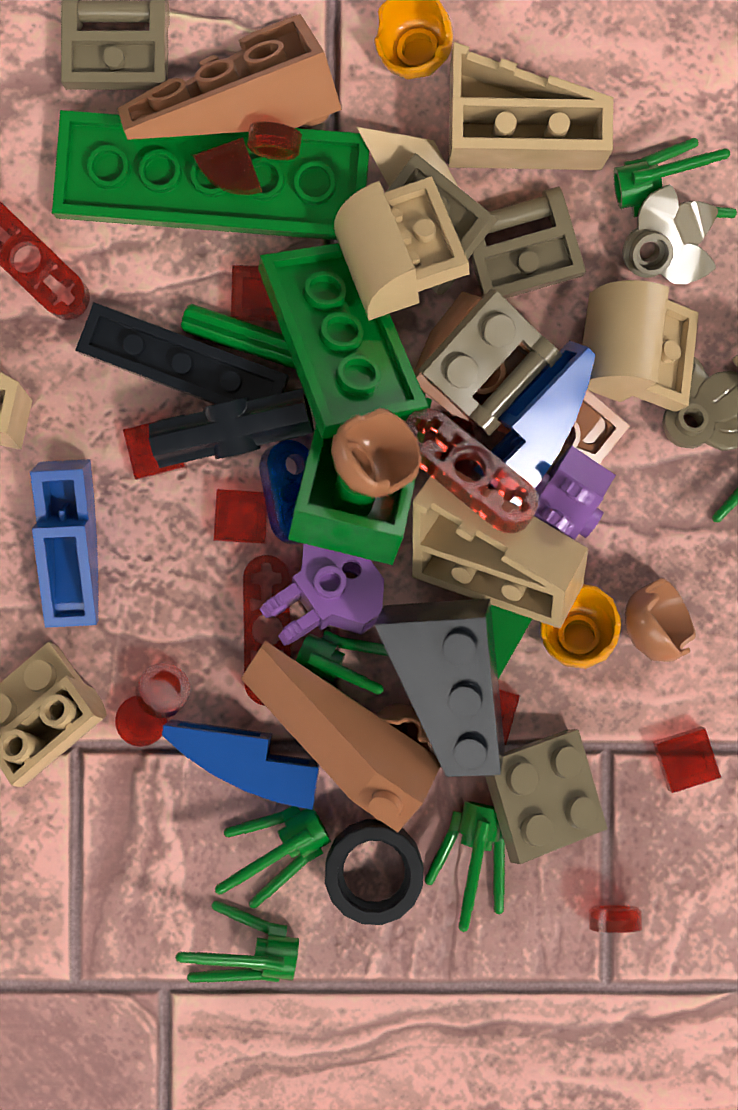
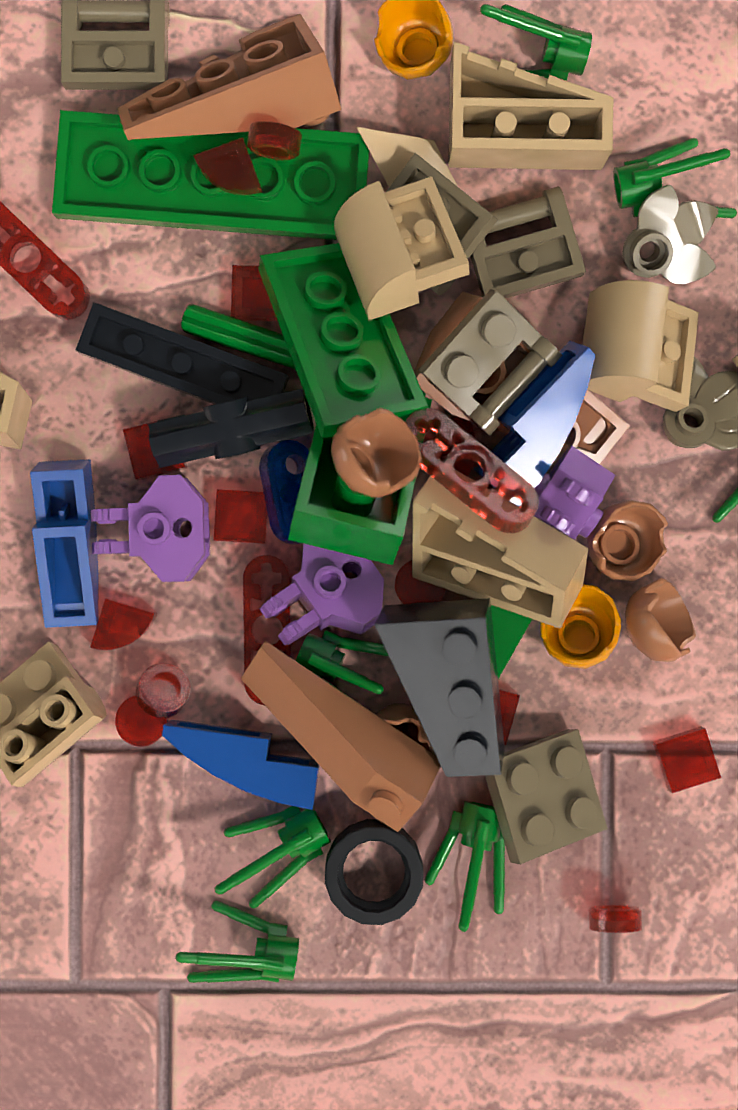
none -> clear red tile [90,598,157,650]
none -> medium lavender hinge [91,475,211,582]
none -> clear red tile [394,560,446,604]
none -> green plant [480,4,592,81]
none -> nougat hair [587,501,668,582]

